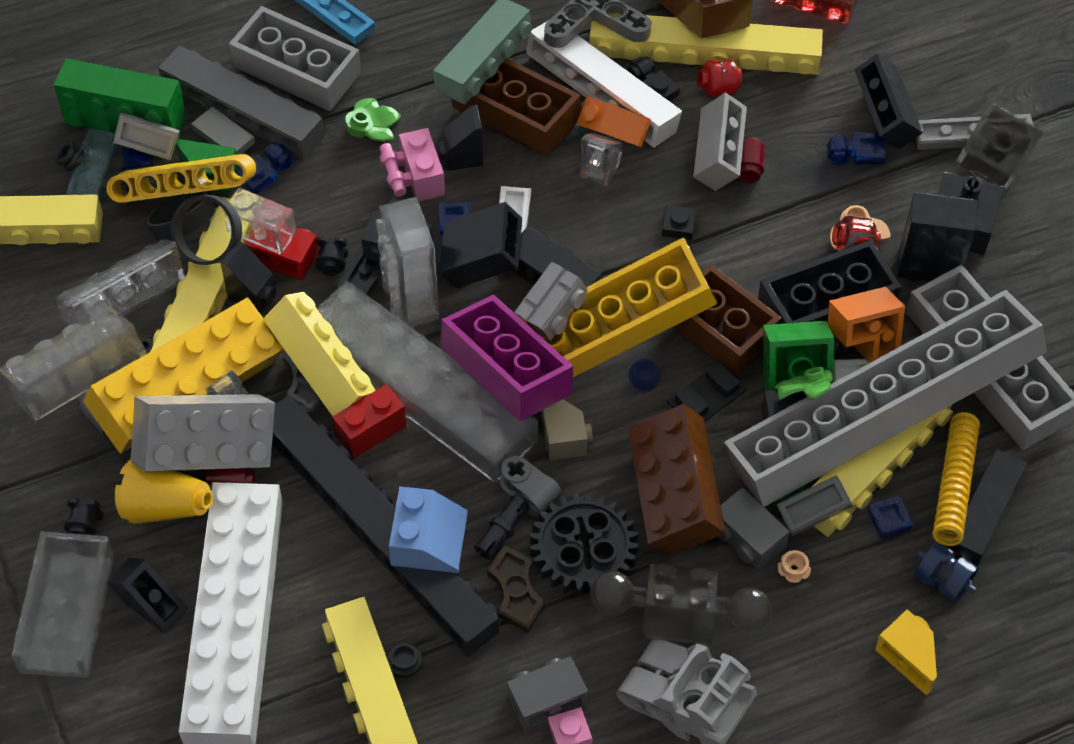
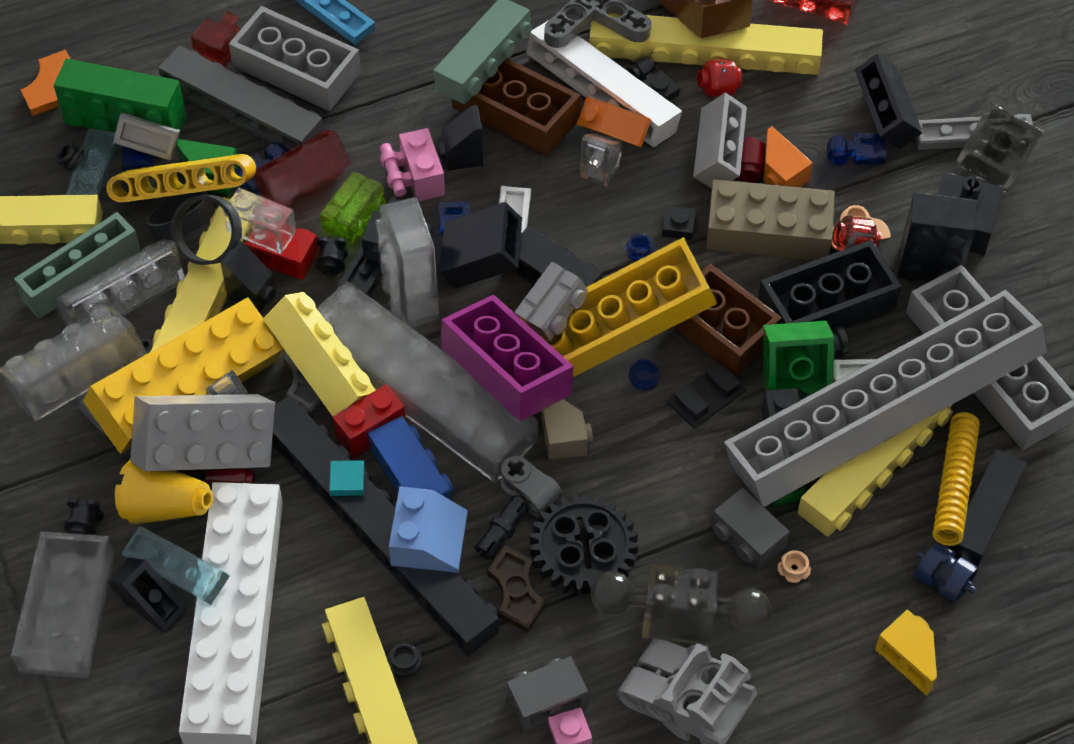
light grey tile [191,106,255,155] -> none
bright green plate [344,98,401,142] -> none
reddish brown brick [628,404,726,557] -> none
bright green plate [775,367,833,400] -> none
dark grey tile [777,475,853,536] -> none
orange brick [828,287,905,363] -> none
clear blue plate [867,496,913,539] -> none
none -> sand green brick [14,212,141,319]
none -> orange tile [21,50,70,116]
none -> clear light blue tile [121,526,230,605]
none -> clear red brick [191,11,240,68]
none -> clear red brick [253,130,352,208]
none -> clear neon green brick [320,171,386,244]
none -> teal tile [330,460,365,496]
none -> blue brick [368,416,453,500]
none -> clear blue plate [625,233,655,261]
none -> dark tan brick [706,179,835,260]
none -> orange slope [763,126,813,187]

